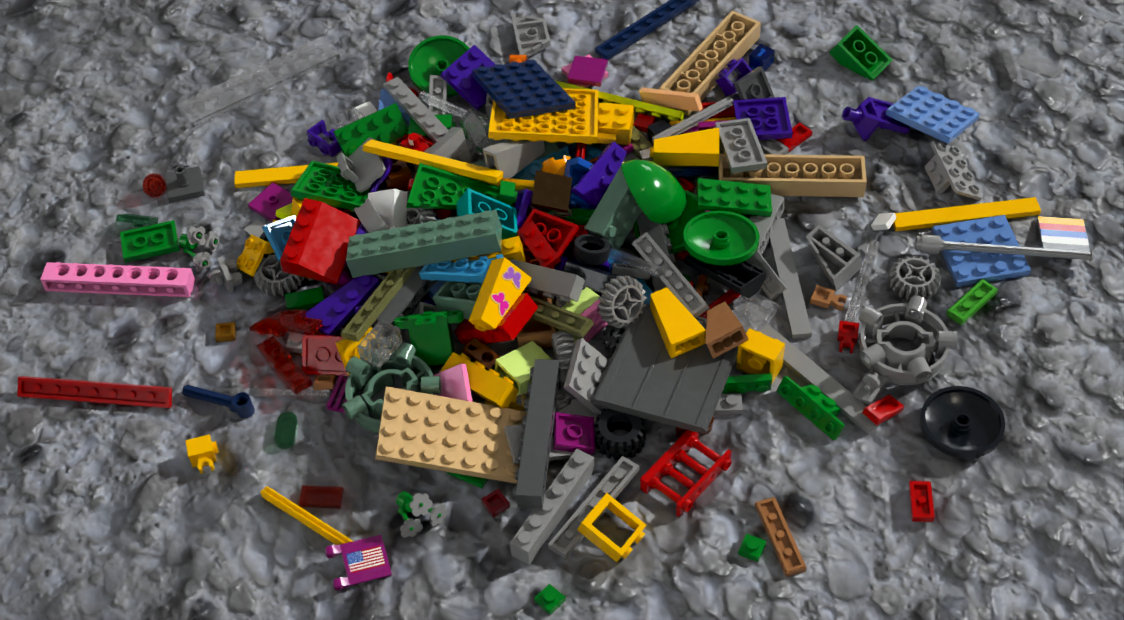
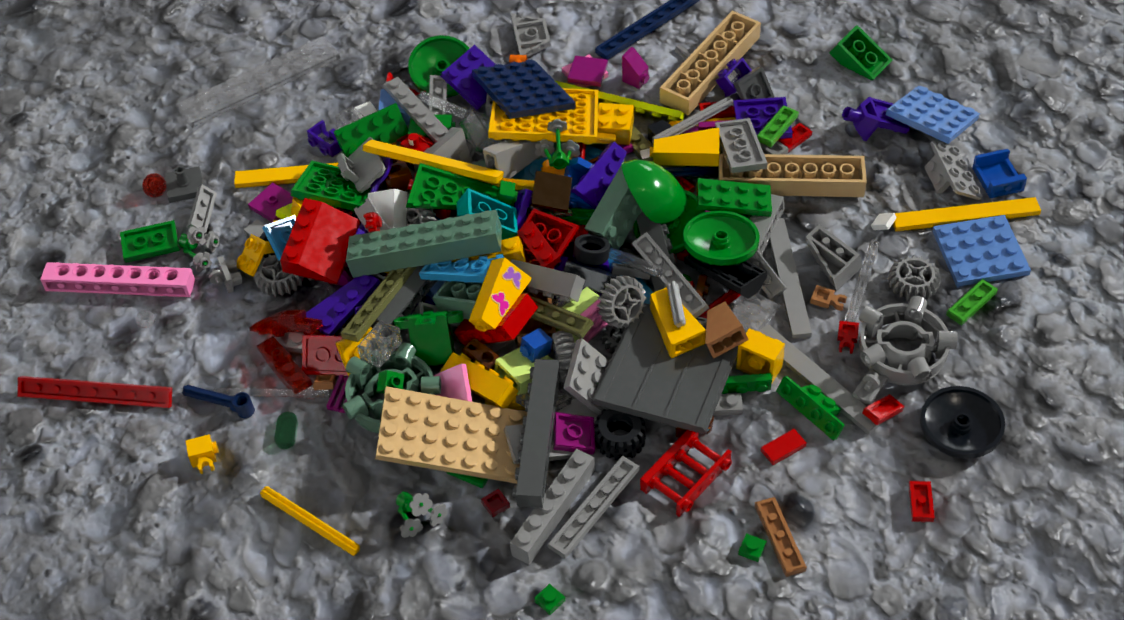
clear green plate [116,213,158,227] -> none
pearl gold tile [215,322,236,343] -> none
green tile [285,287,324,312] -> none
clear red tile [299,485,344,509] -> none
magenta flag [325,534,392,591] -> none
yellow window [577,493,646,562] -> none
red tile [633,113,655,133] -> none
light nougat tile [639,88,703,112] -> none
clear blue brick [749,43,775,72] -> none
flag [915,216,1095,261] -> none
none -> light grey plate [187,184,217,234]
none -> red plate [363,212,382,233]
none -> green plate [377,370,404,394]
none -> blue brick [520,328,553,363]
none -> plant [535,119,580,170]
none -> magenta slope [622,47,649,89]
none -> light grey axle [667,281,686,328]
none -> bright green tile [757,105,799,147]
none -> red tile [761,429,807,465]
none -> blue panel [972,149,1027,198]

